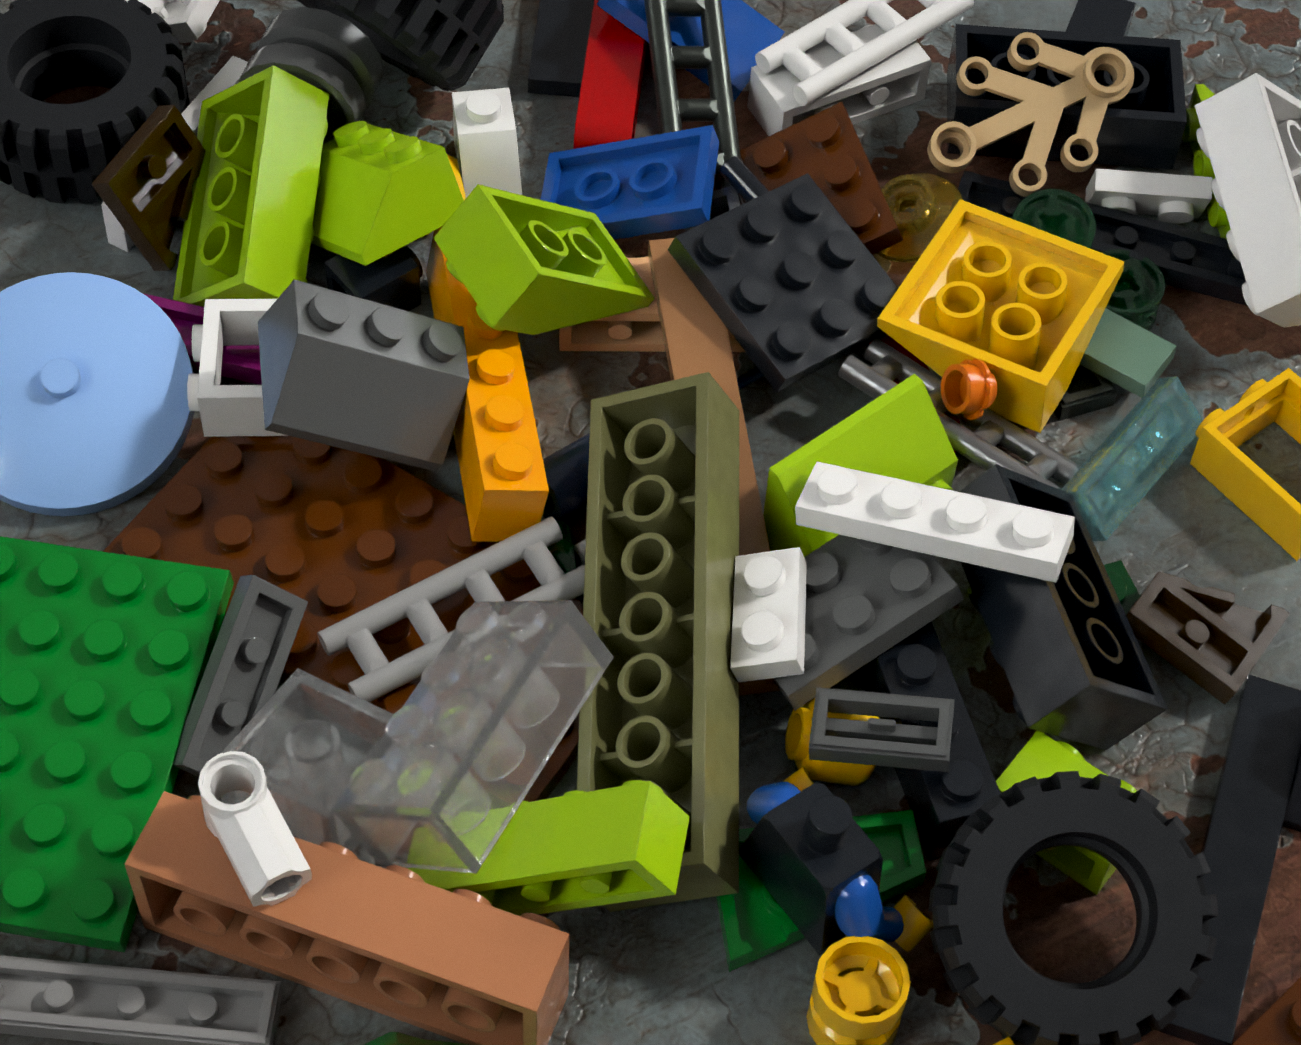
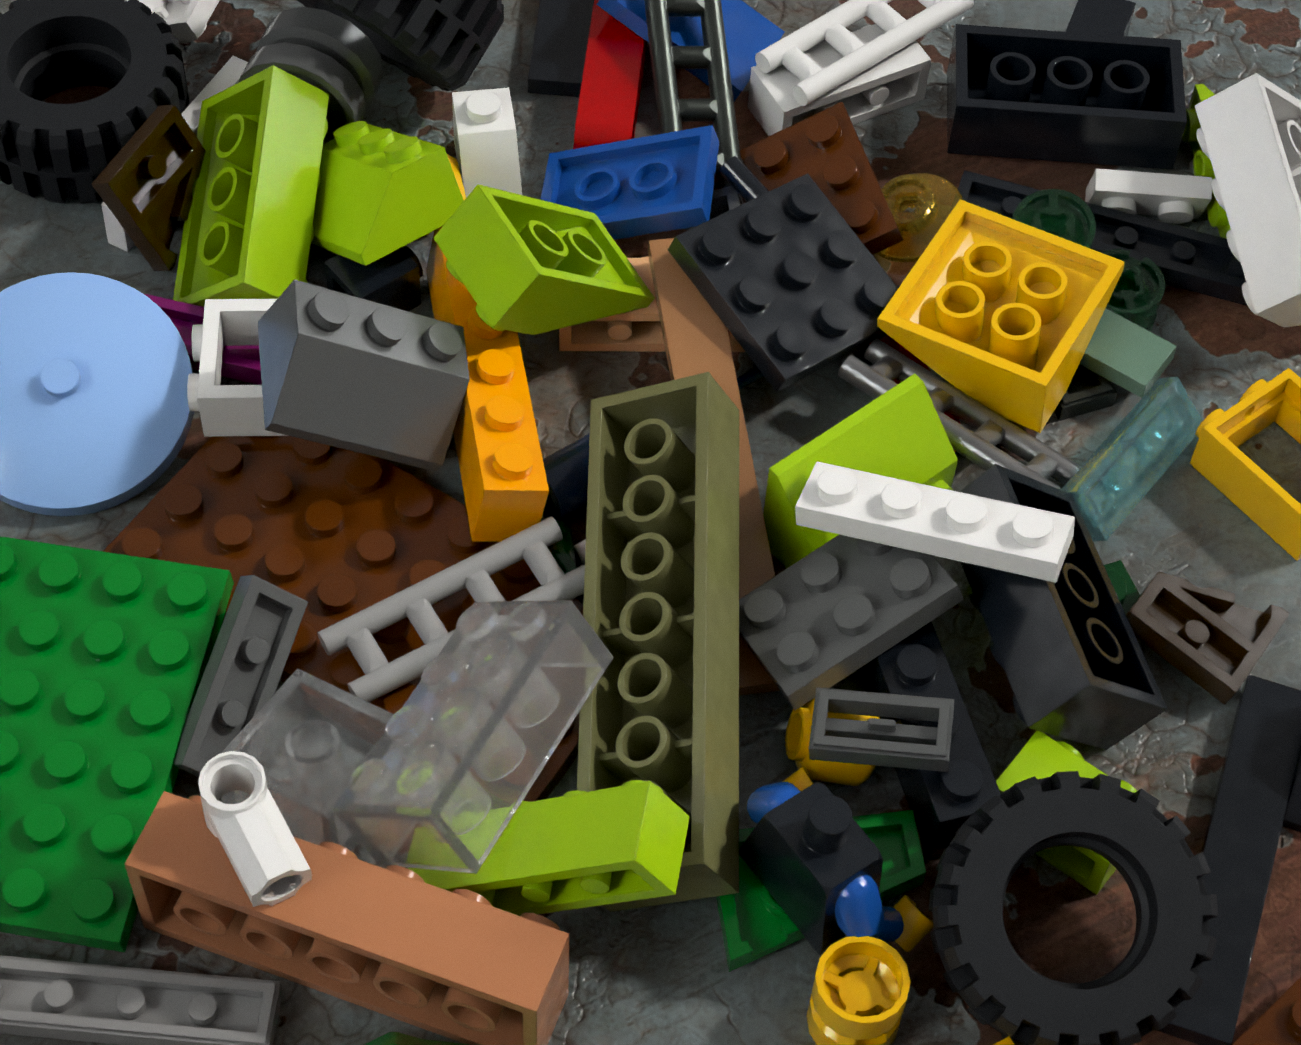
white plate [730,547,807,682] -> none
tan plant [927,32,1134,197] -> none
orange plate [941,359,997,420] -> none

